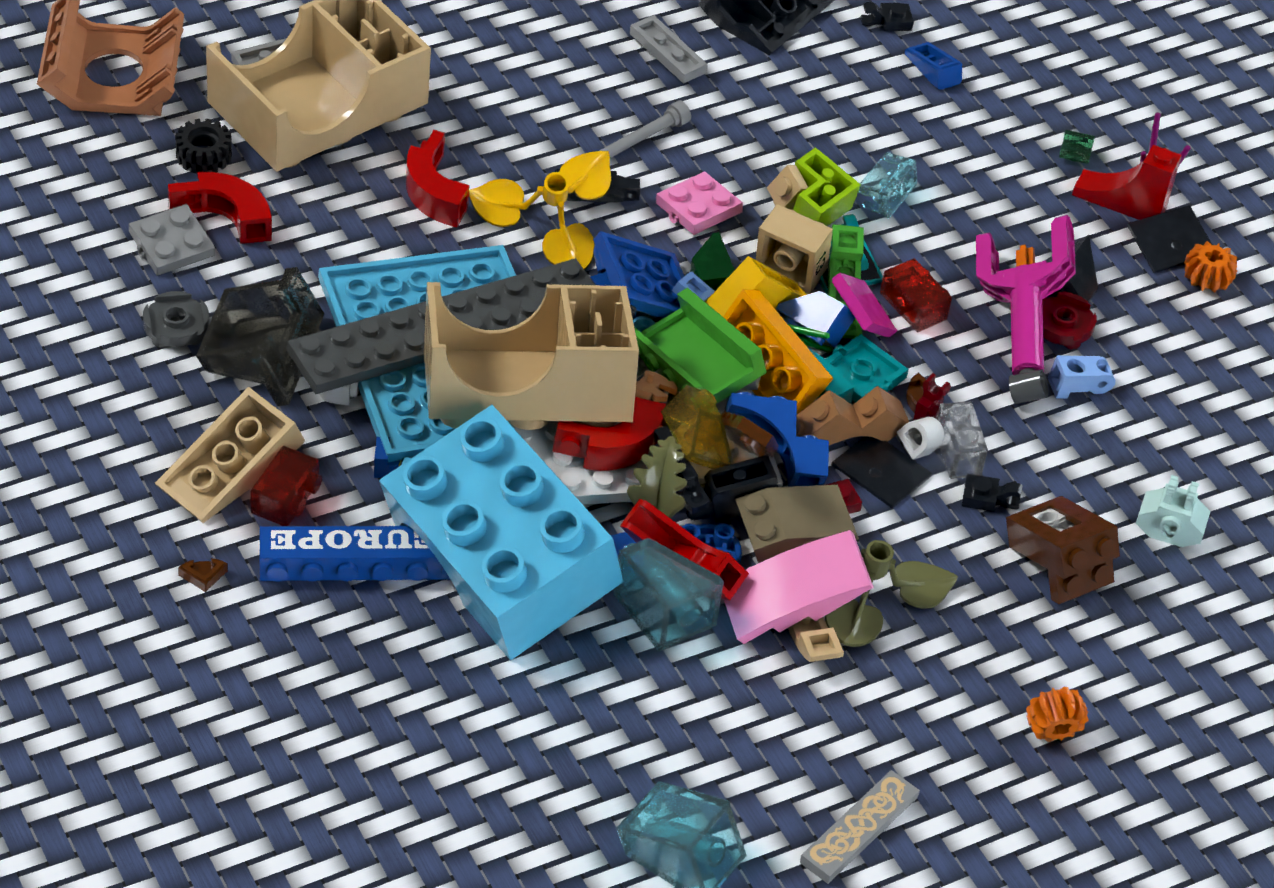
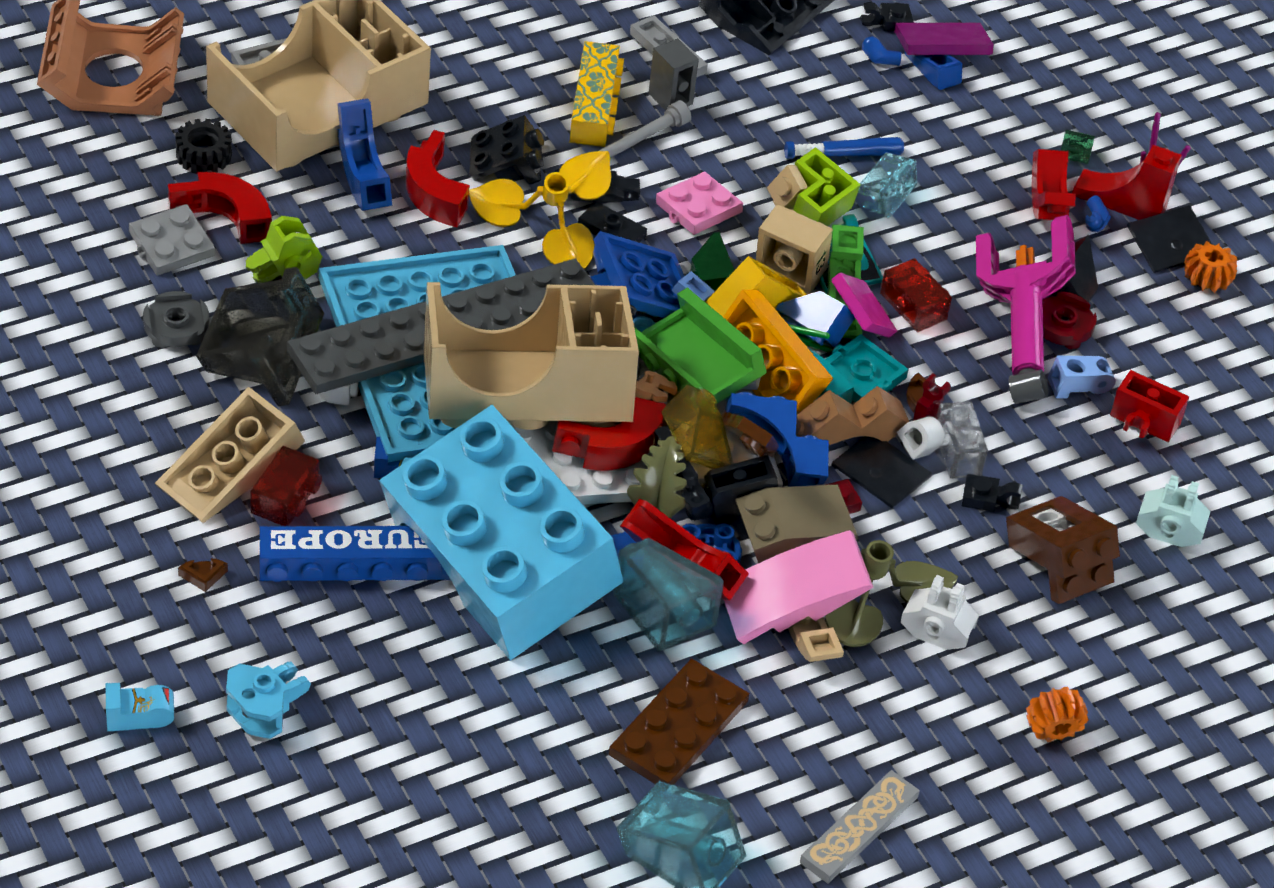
none -> medium azure leg [105,683,174,732]
none -> medium azure hinge [226,661,311,739]
none -> lime hinge [245,216,323,285]
none -> blue arch [337,98,393,211]
none -> black bracket [469,115,544,185]
none -> yellow brick [569,41,624,147]
none -> black plate [578,201,647,243]
none -> reddish brown plate [609,658,750,792]
none -> dark grey brick [648,38,699,111]
none -> blue piece [784,137,904,159]
none -> blue arm [862,36,902,66]
none -> magenta tile [895,23,994,55]
none -> white hinge [901,575,979,650]
none -> red arch [1032,149,1076,220]
none -> blue arm [1085,195,1111,232]
none -> red brick [1110,370,1190,443]

